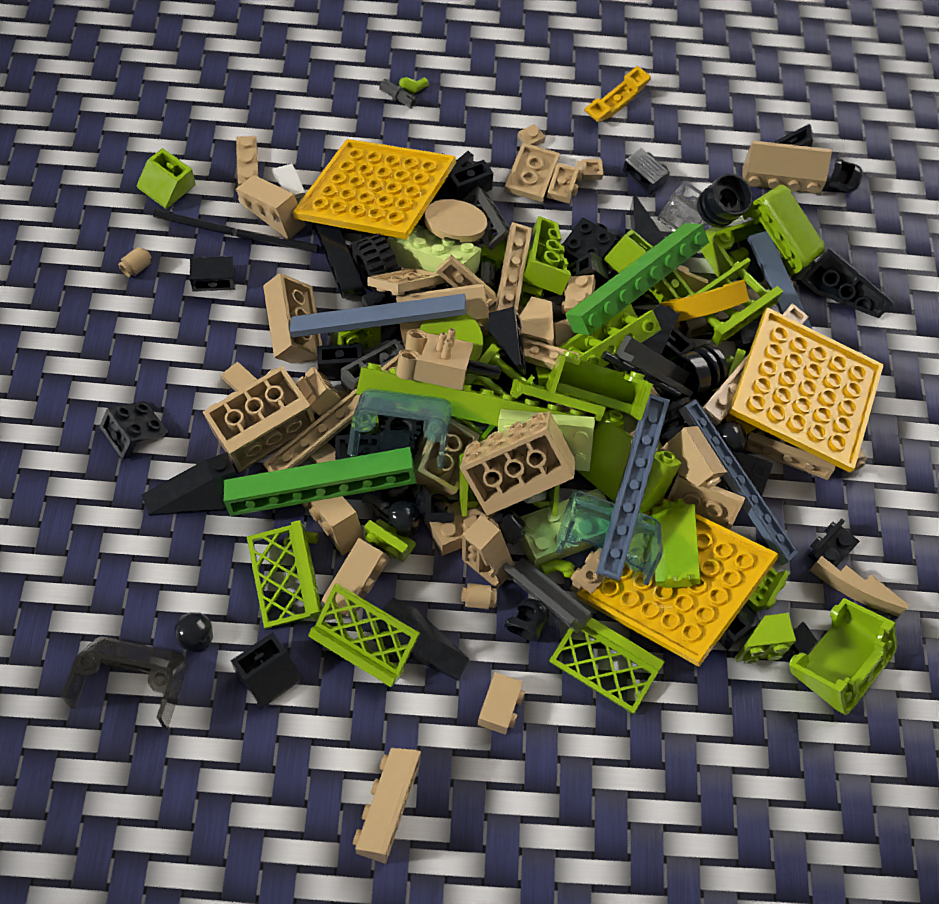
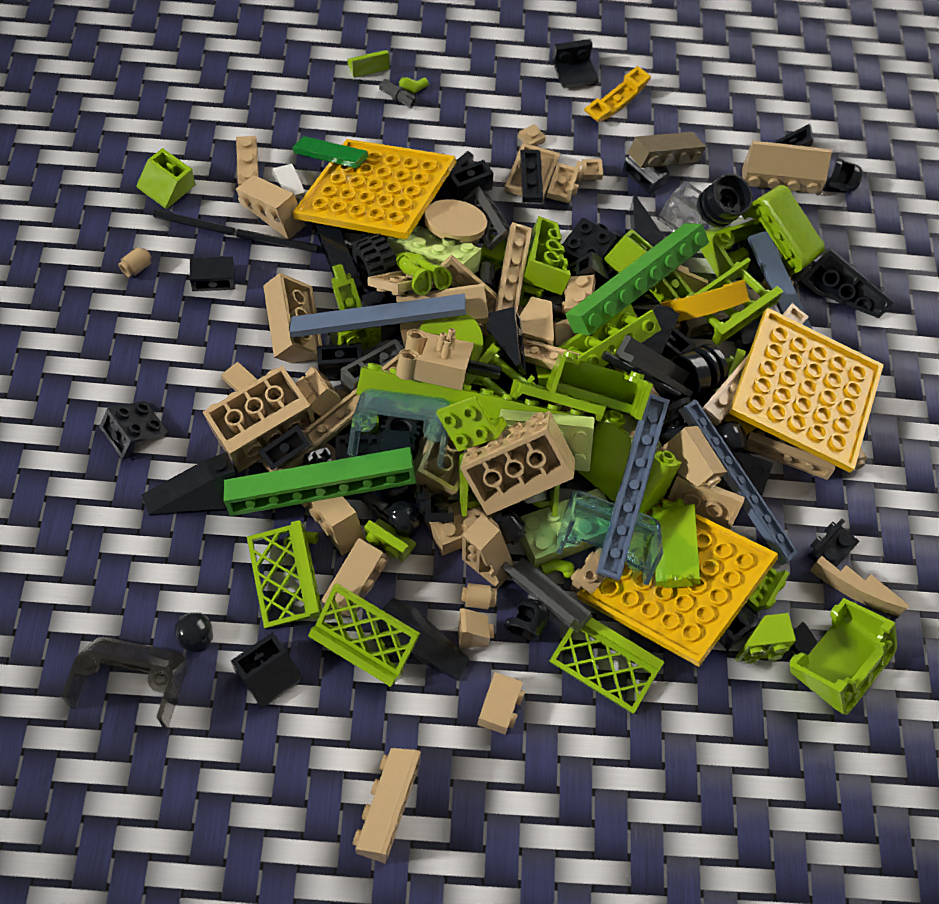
none -> black brick [259,425,314,471]
none -> green tile [292,136,369,168]
none -> black tile [303,447,333,465]
none -> lime hinge [331,264,362,310]
none -> lime panel [347,50,389,78]
none -> lime piece [395,252,452,296]
none -> lime bracket [436,396,507,452]
none -> tan slope [458,608,494,648]
none -> black plate [520,150,543,203]
none -> black bracket [552,39,599,88]
none -> dark tan brick [628,132,706,168]

